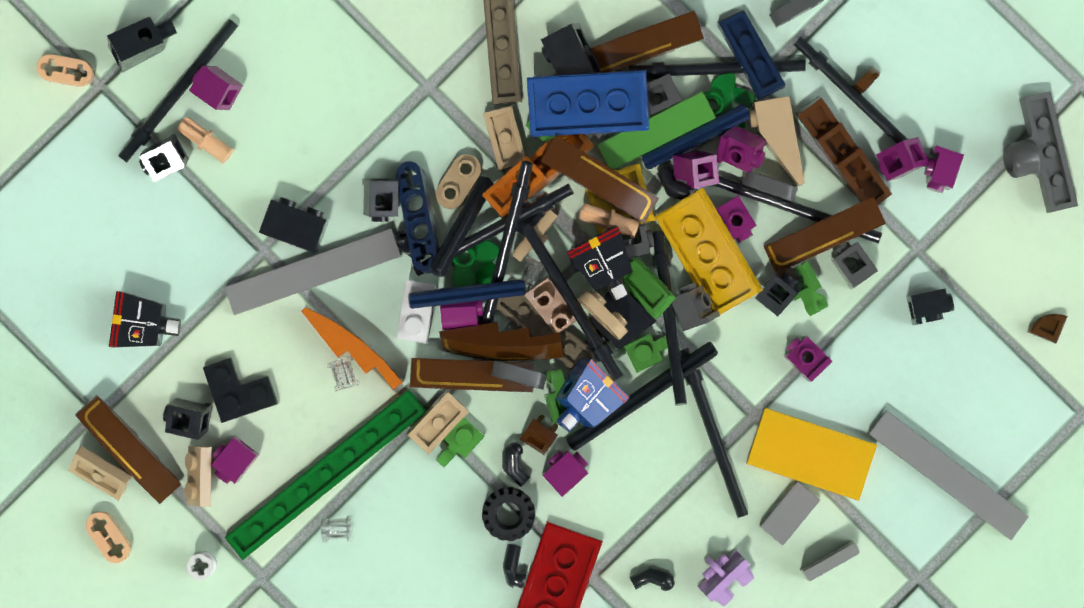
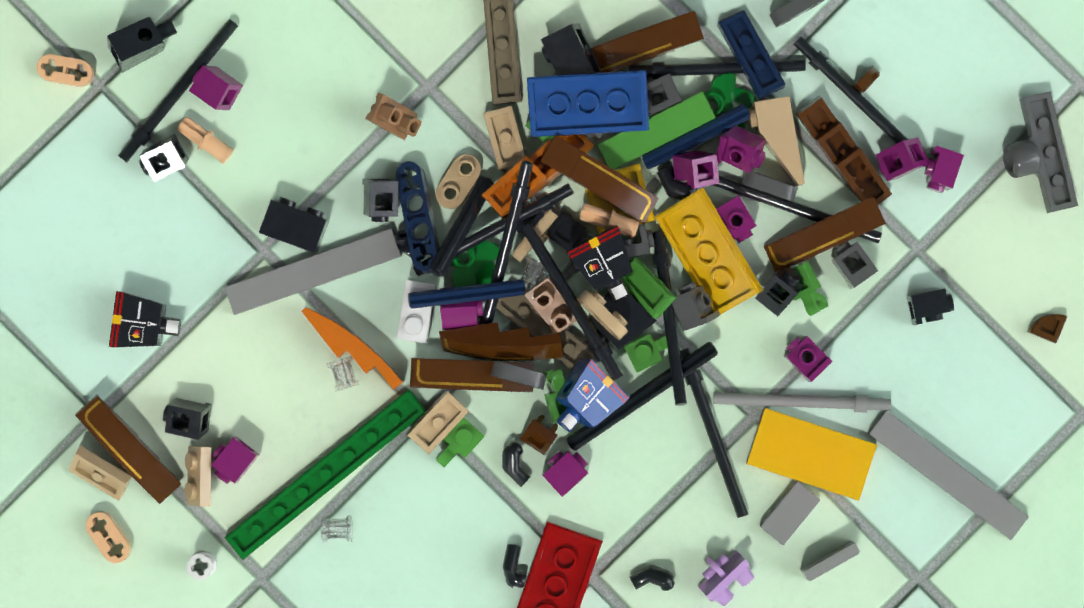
black plate [203,358,278,423] -> none
black tyre [482,487,535,542] -> none
none -> medium nougat hips [365,92,421,140]
none -> black tile [547,211,586,250]
none -> light grey bar [713,392,891,413]

